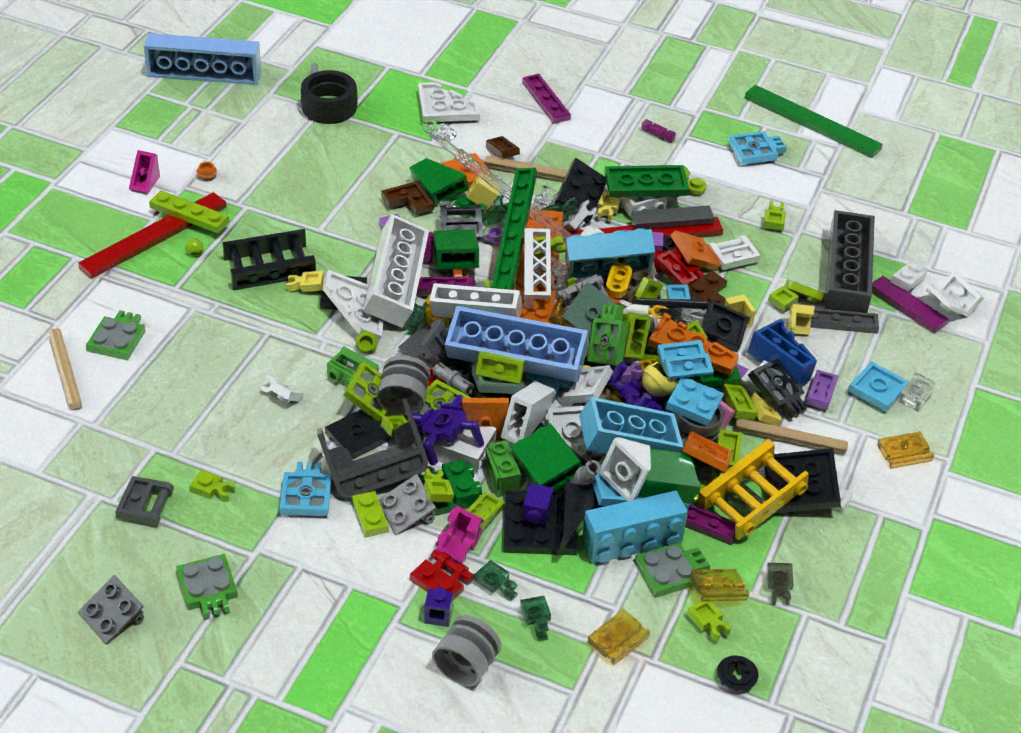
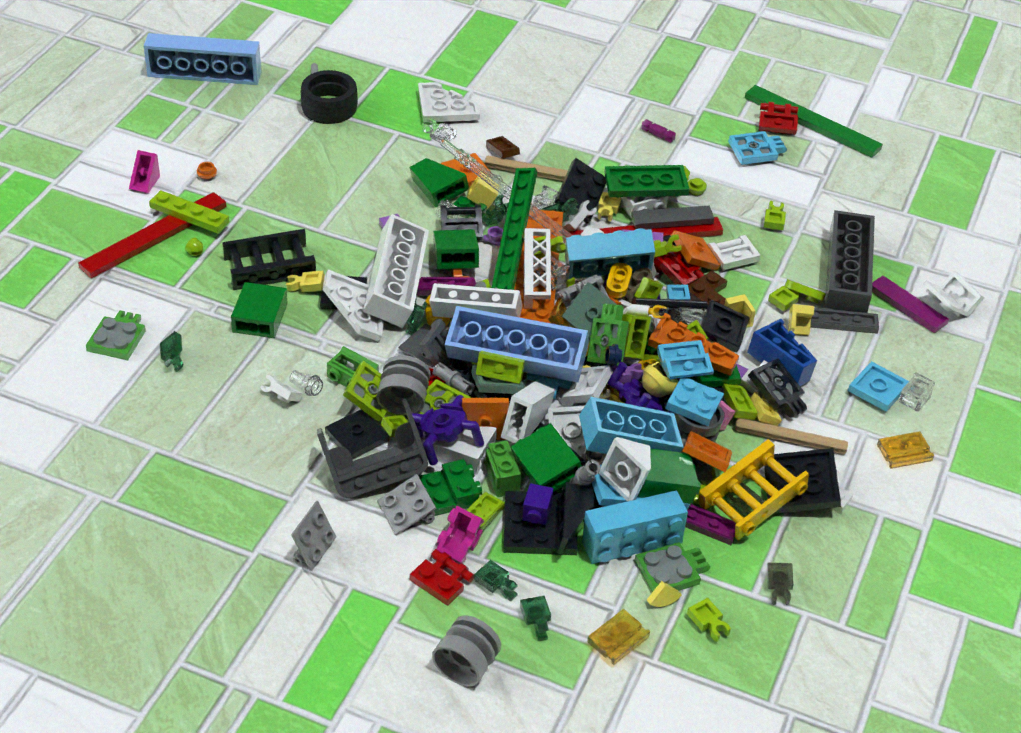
tan axle [49,328,82,410] -> none
hinge [78,575,144,644] -> none
dark grey plate [115,476,174,527] -> none
piece [176,554,238,618] -> none
lime plate [189,469,235,502] -> none
medium azure piece [279,462,332,516] -> none
lime plate [352,491,389,538] -> none
lime plate [356,331,378,353] -> none
reddish brown plate [381,181,434,215] -> none
magenta axle [423,232,433,264] -> none
lime plate [424,468,454,503] -> none
dark purple brick [424,587,454,627] -> none
magenta tile [522,74,571,124] -> none
clear yellow plate [689,569,750,601] -> none
lime plate [714,429,743,470] -> none
black gear [717,655,759,693] -> none
medium lavender plate [806,370,838,410] -> none
white plate [890,262,928,291] -> none
none -> clear green plate [160,331,183,372]
none -> green brick [231,282,288,339]
none -> clear cone [289,370,323,396]
none -> light grey hinge [291,501,336,571]
none -> dark blue plate [605,344,622,367]
none -> light yellow tile [647,581,682,607]
none -> lime plate [653,234,682,257]
none -> red plate [759,102,798,135]

